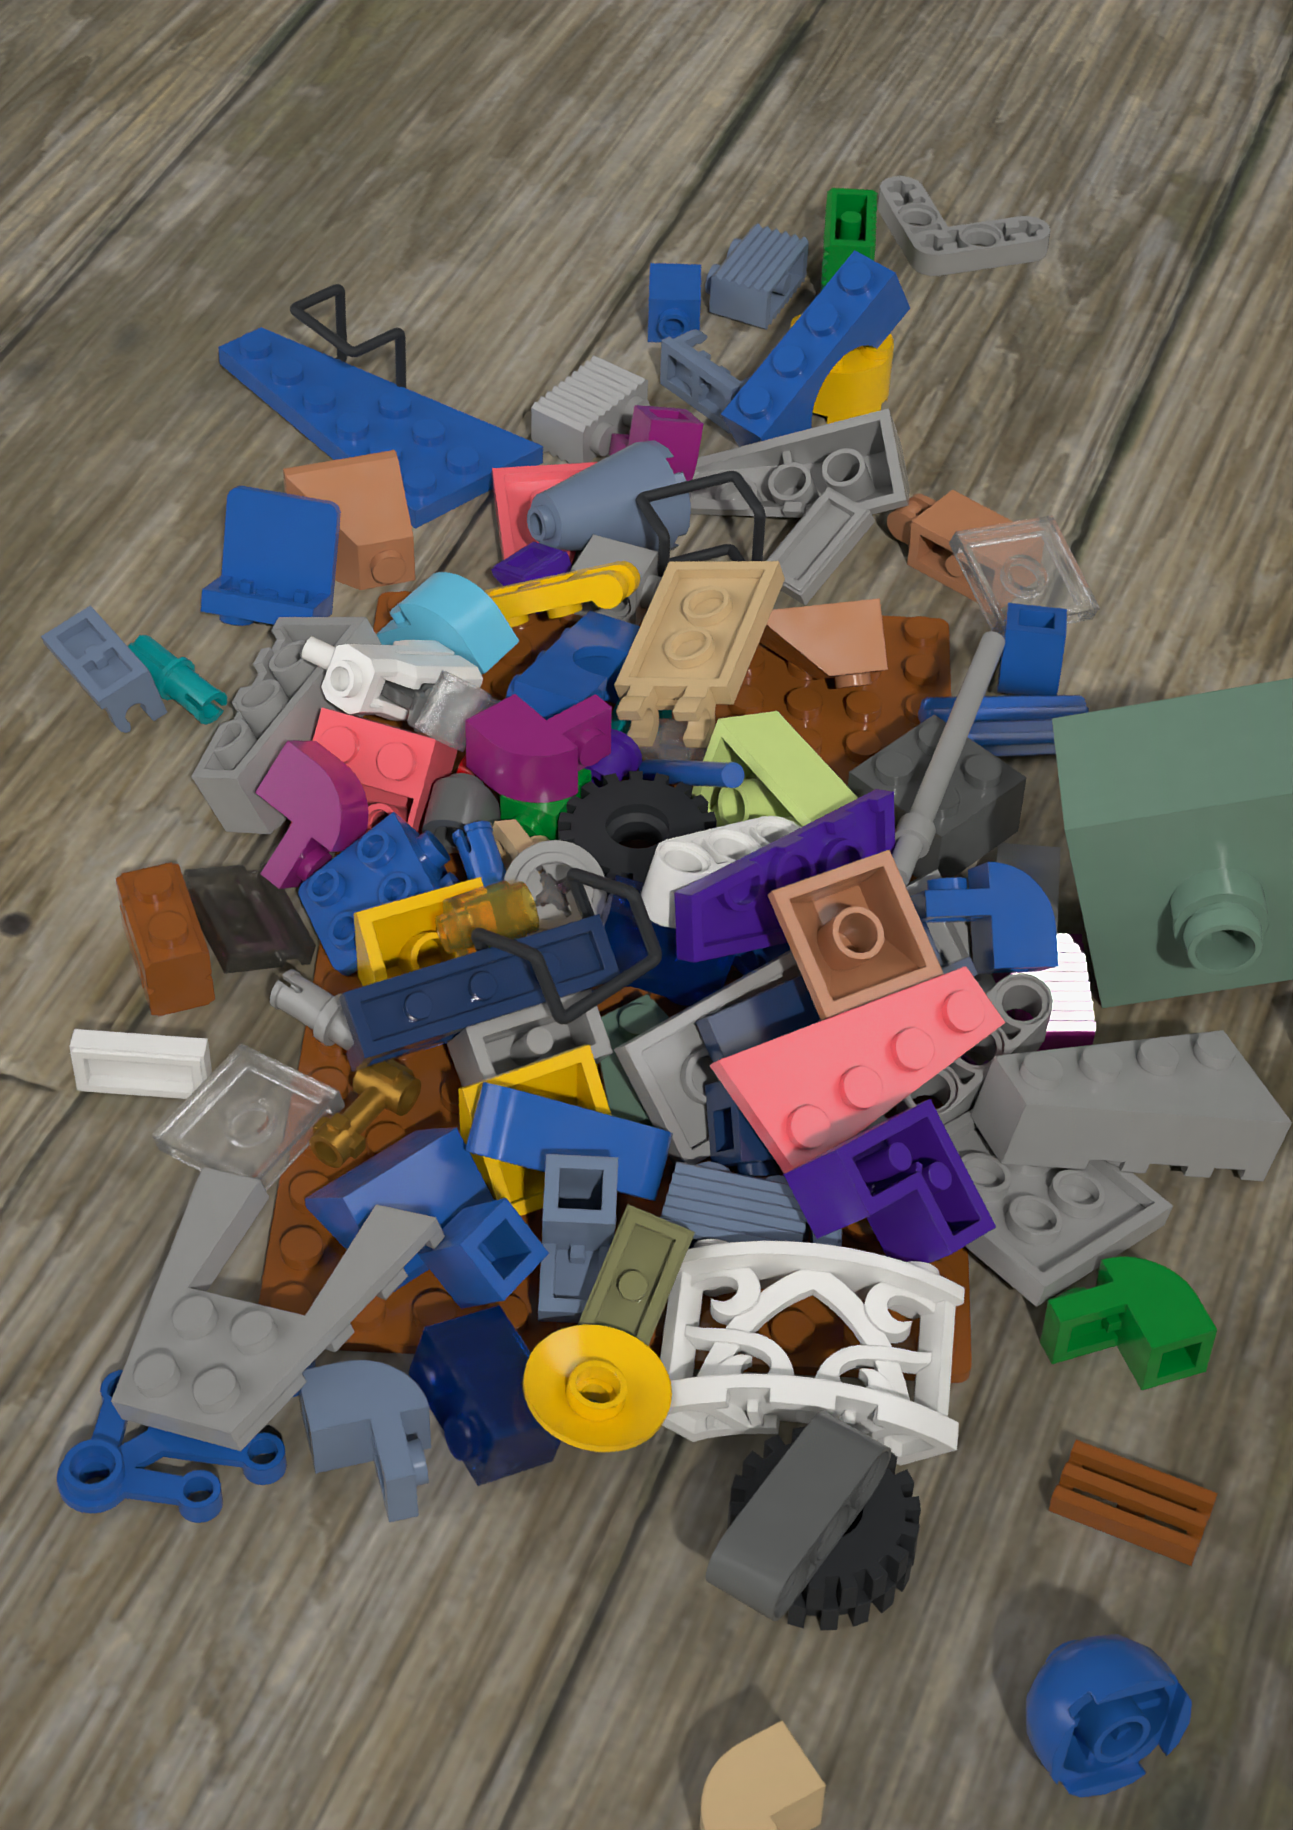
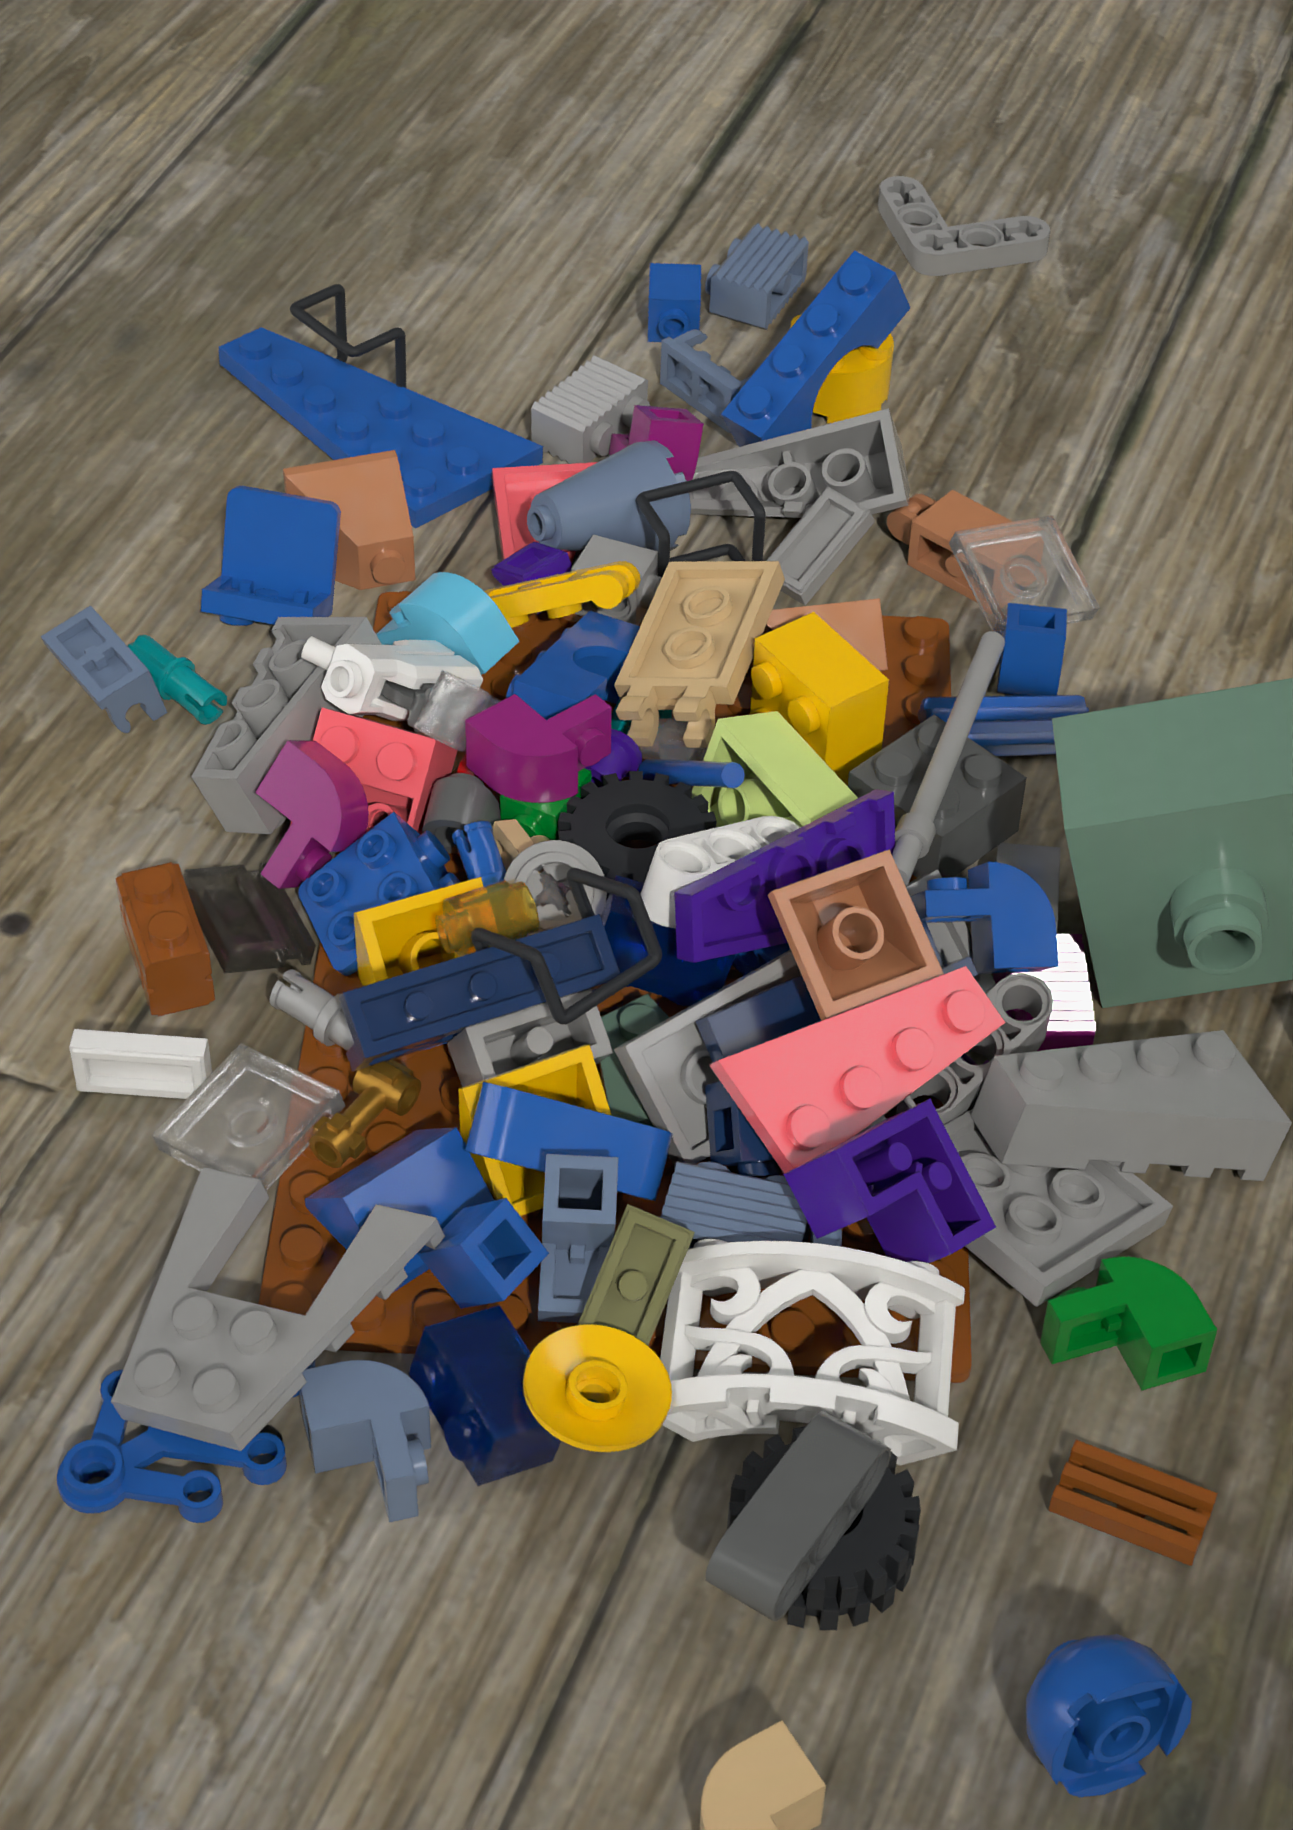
green brick [821,188,878,291] -> none
none -> yellow brick [749,612,889,786]

